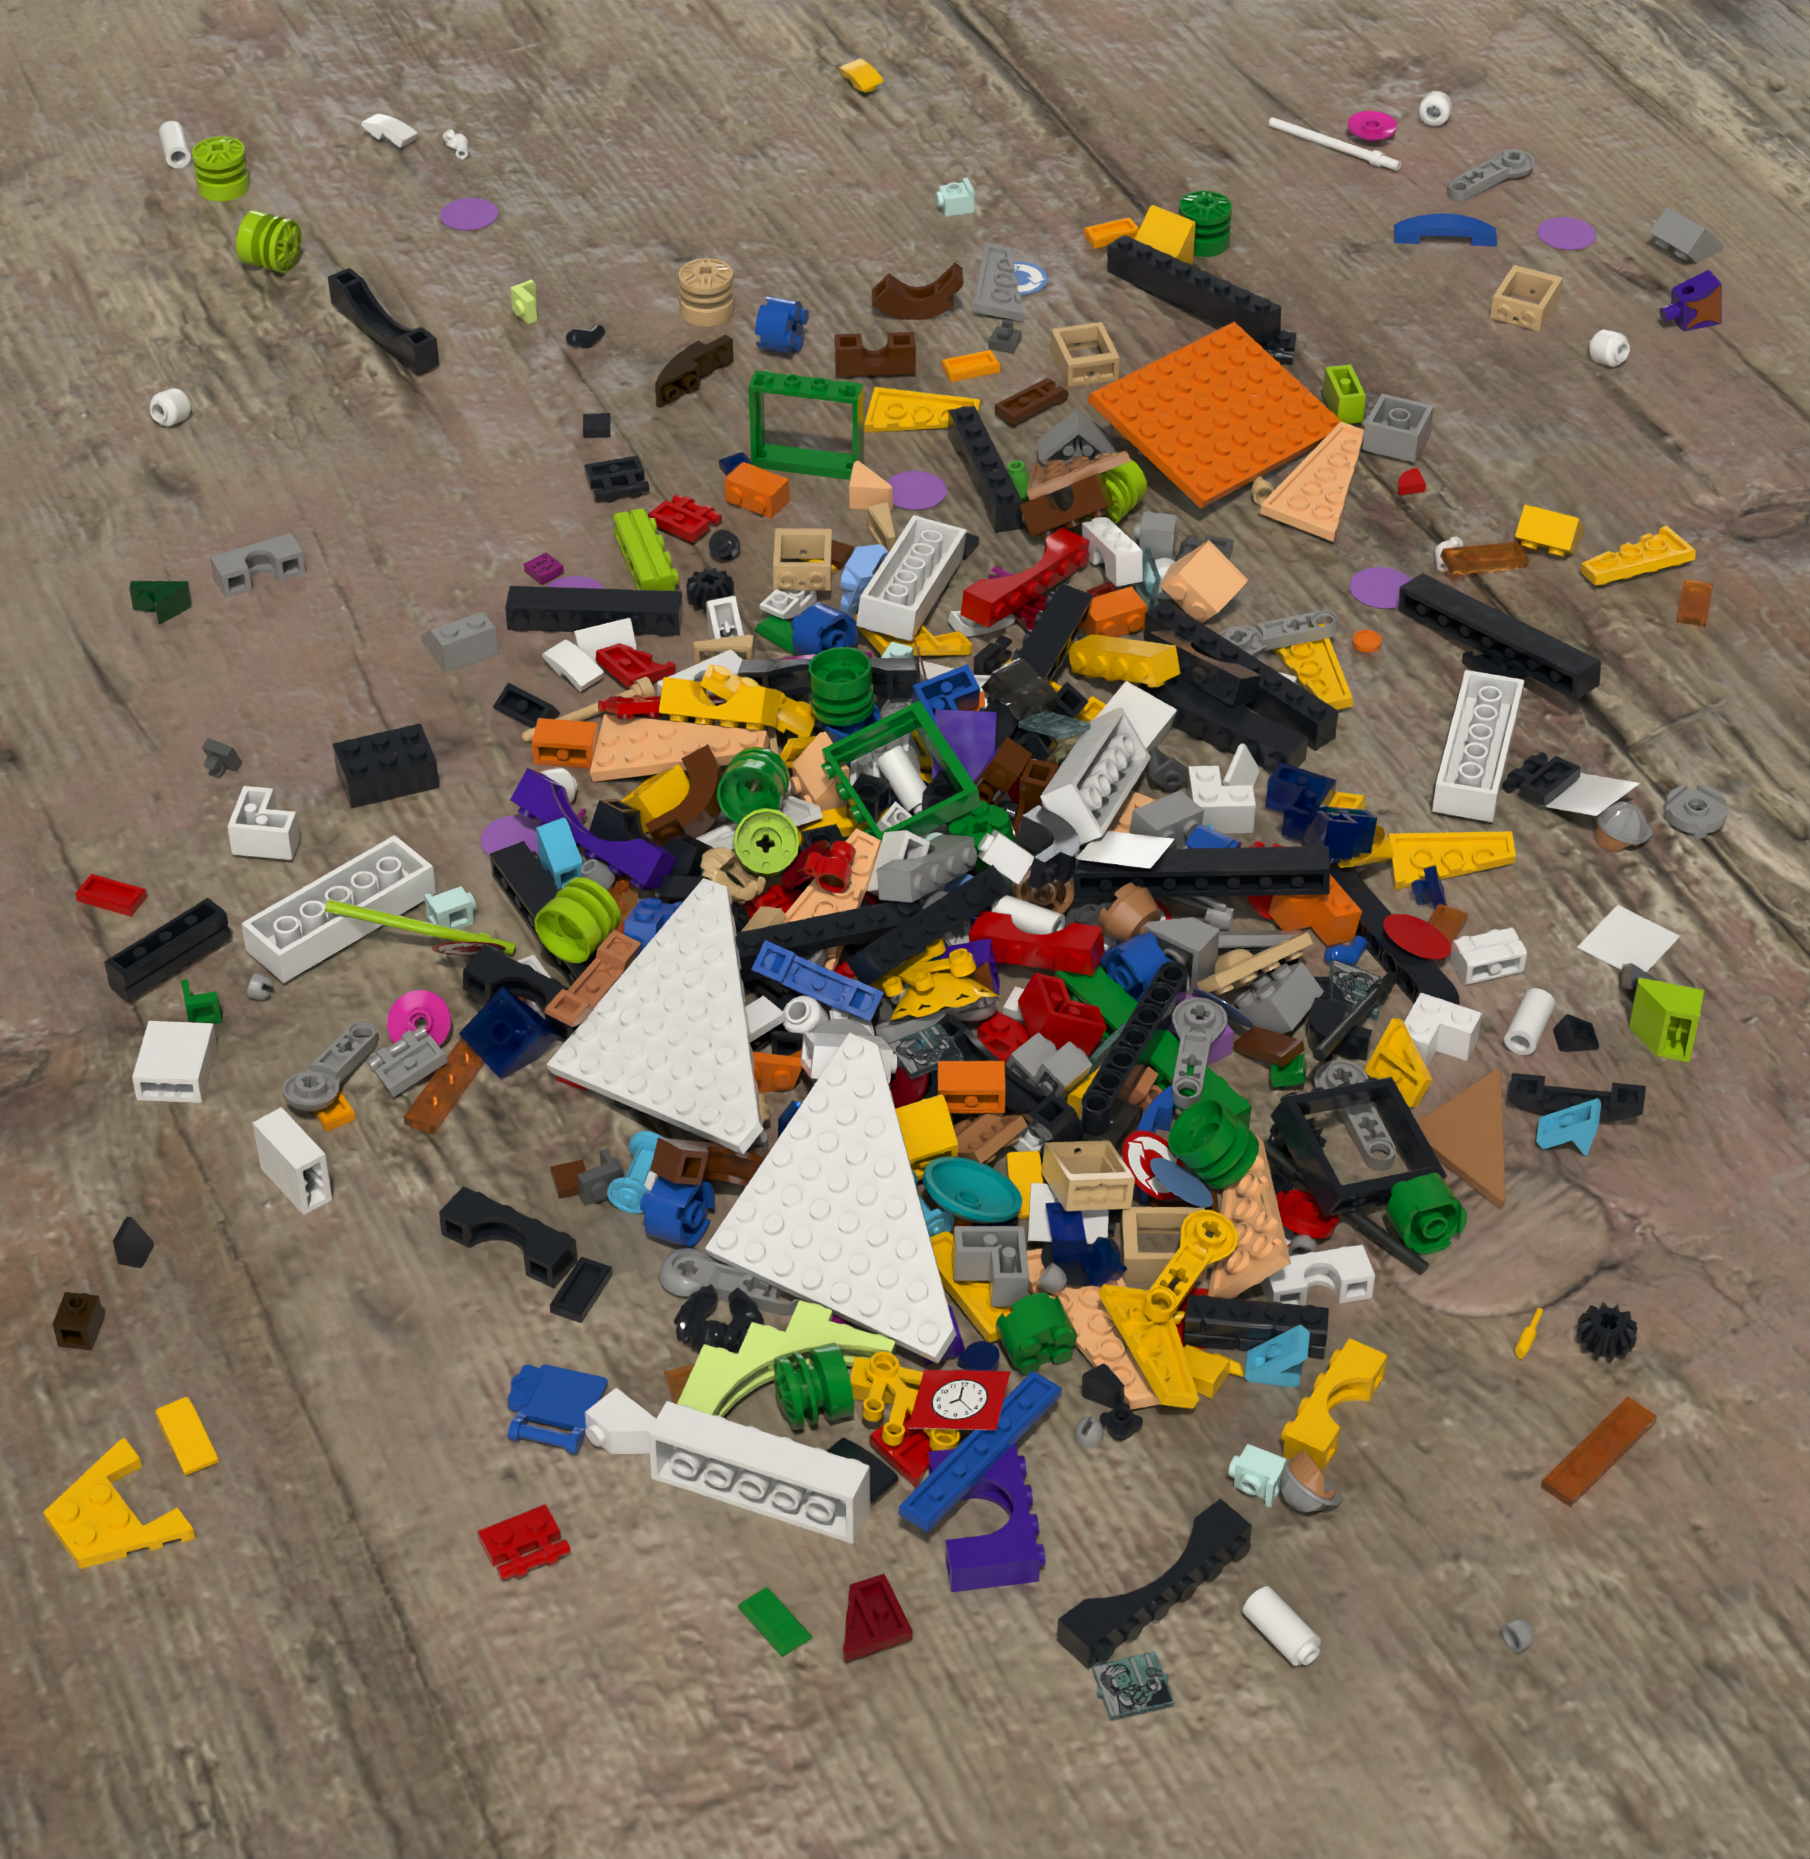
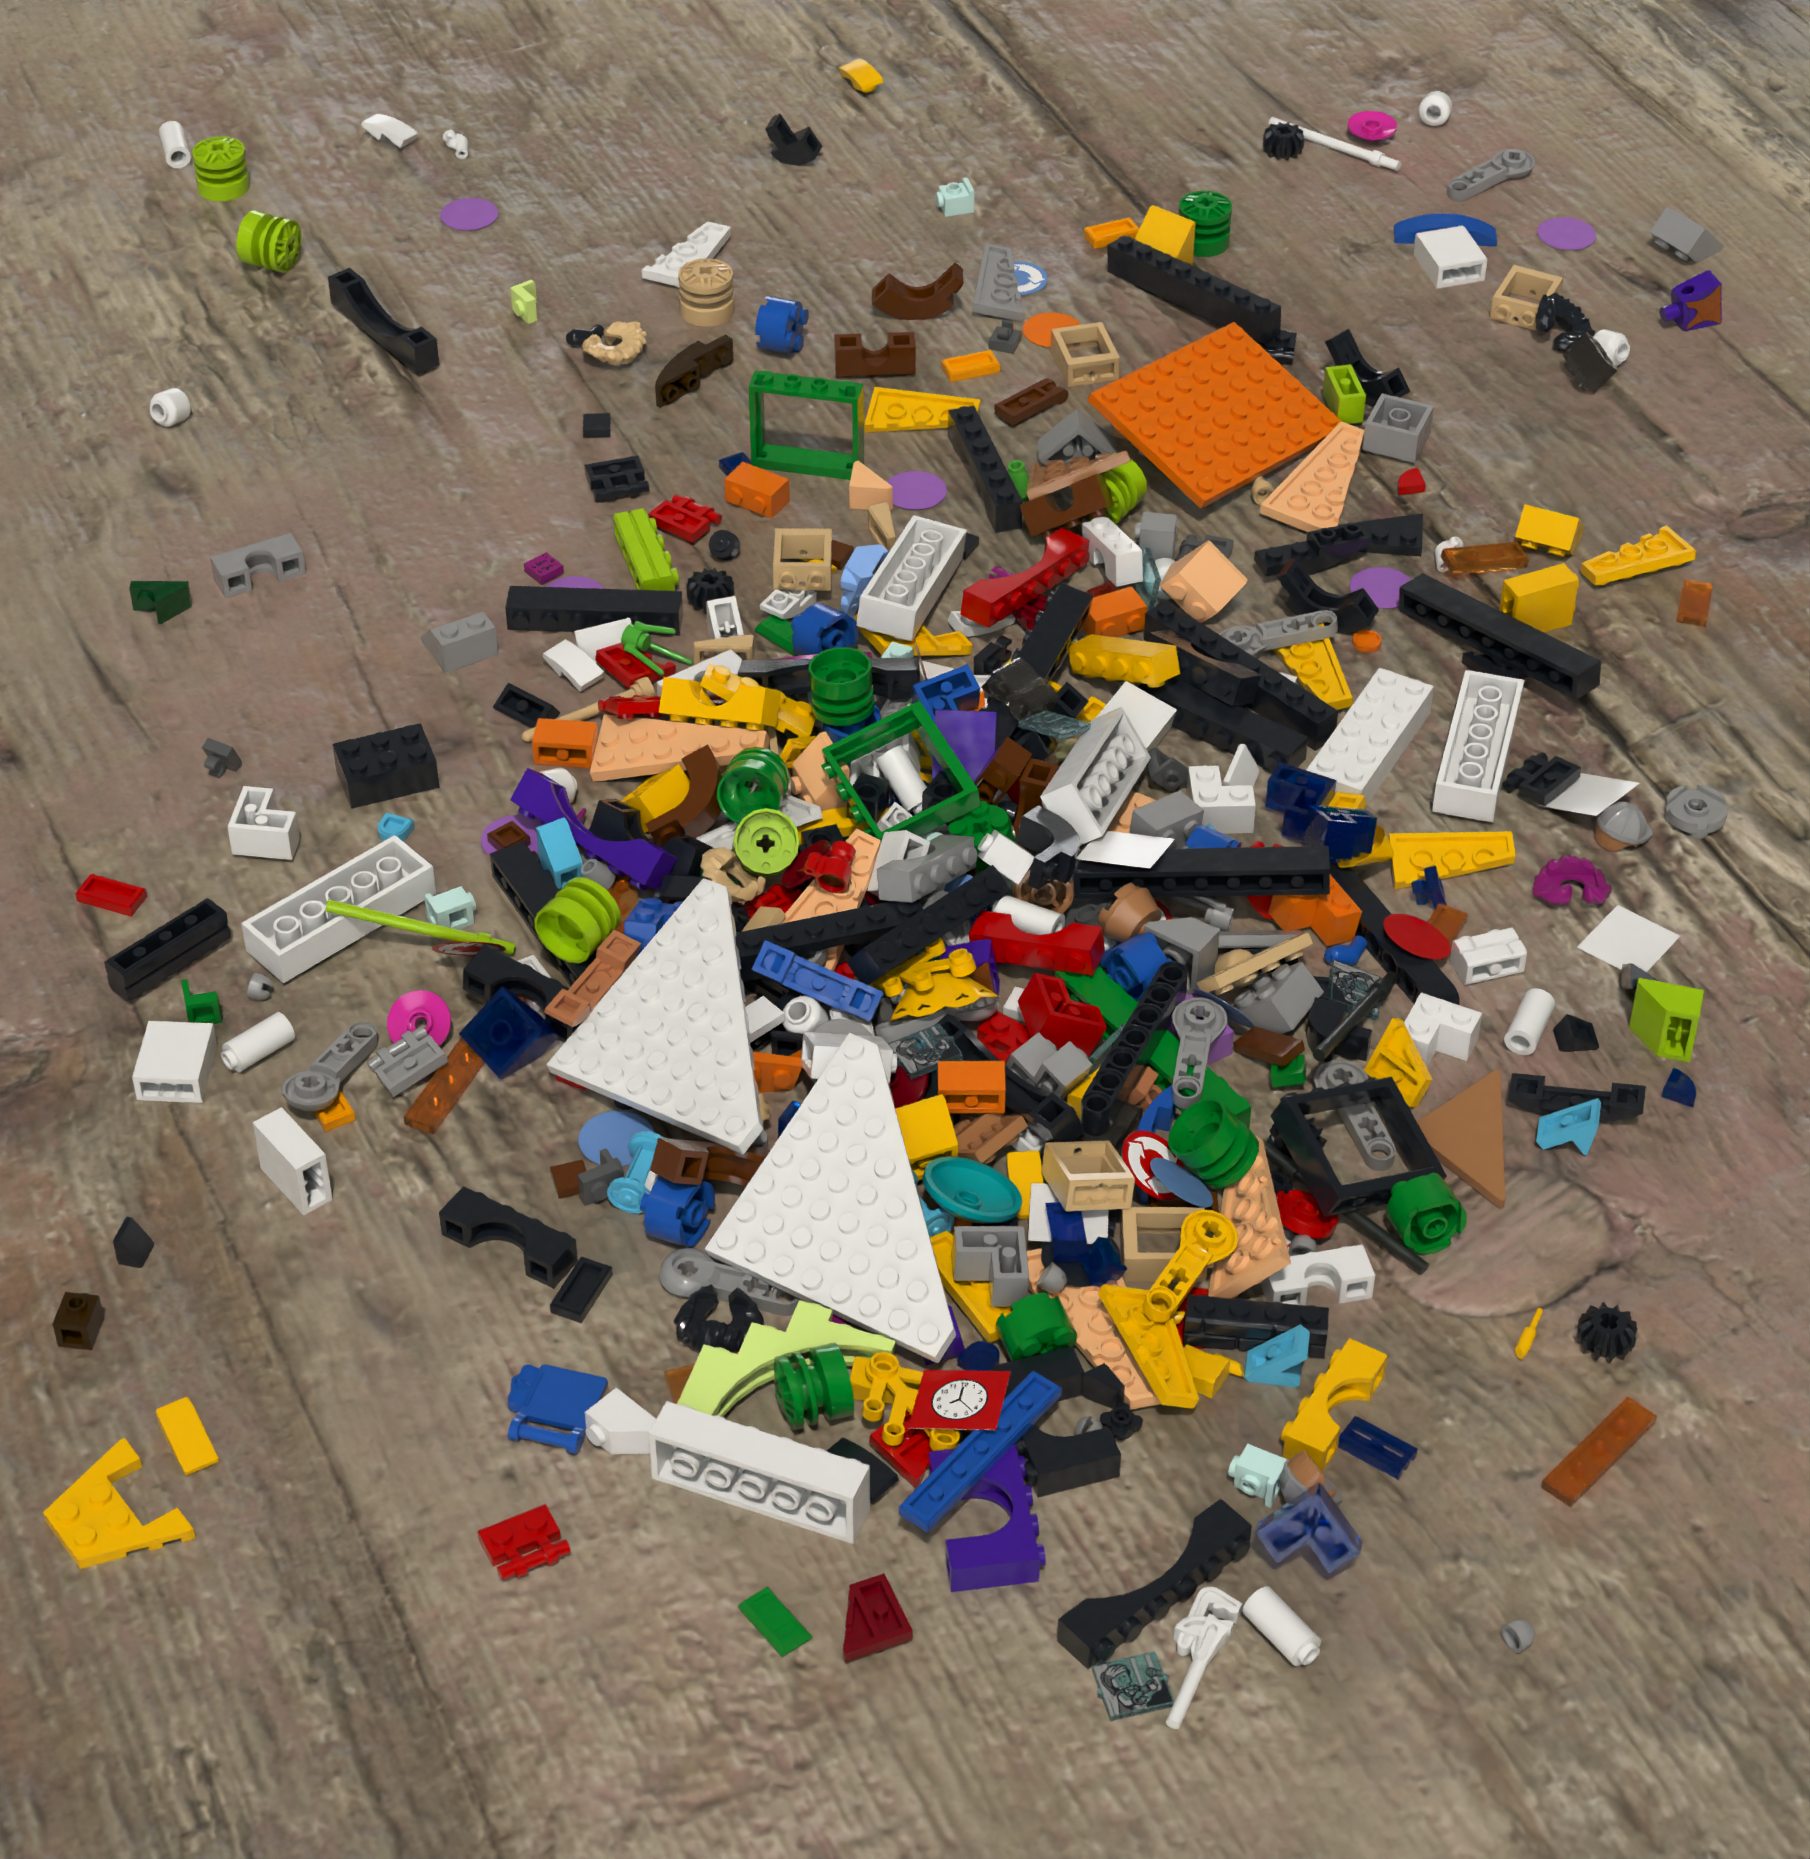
none -> white brick [221,1012,295,1072]
none -> medium azure tile [377,812,415,841]
none -> reddish brown tile [487,821,531,850]
none -> medium blue sticker [578,1110,654,1166]
none -> tan piece [582,321,647,366]
none -> bright green plant [621,621,693,676]
none -> white wing [642,221,731,288]
none -> black brick [765,114,823,166]
none -> black arch [992,1346,1121,1498]
none -> orange sticker [1022,312,1081,347]
none -> white piece [1166,1587,1242,1729]
none -> black slope [1254,522,1371,576]
none -> clear blue brick [1255,1481,1363,1574]
none -> black gear [1263,122,1304,160]
none -> black arch [1277,558,1379,633]
none -> white brick [1303,668,1434,808]
none -> black arch [1325,329,1411,406]
none -> black wing [1338,513,1423,557]
none -> clear blue tile [1338,1415,1418,1480]
none -> white brick [1413,226,1487,289]
none -> yellow brick [1499,563,1579,633]
none -> magenta piece [1532,854,1612,905]
none -> black piece [1535,292,1595,351]
none -> clear smoke brick [1563,332,1618,393]
none -> clear blue tile [1662,1068,1696,1107]

